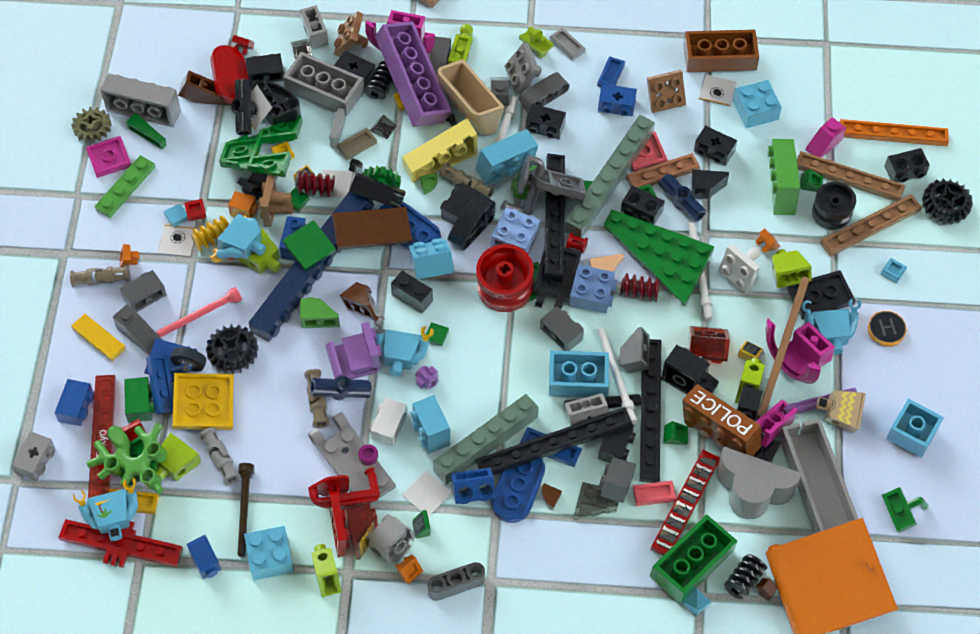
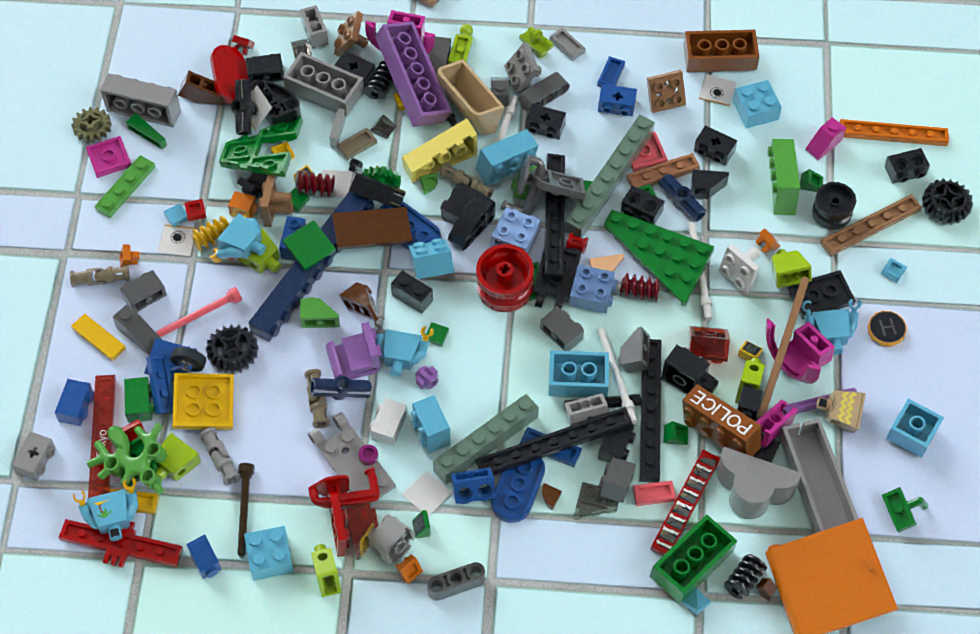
medium nougat tile [797,151,906,202] -> none

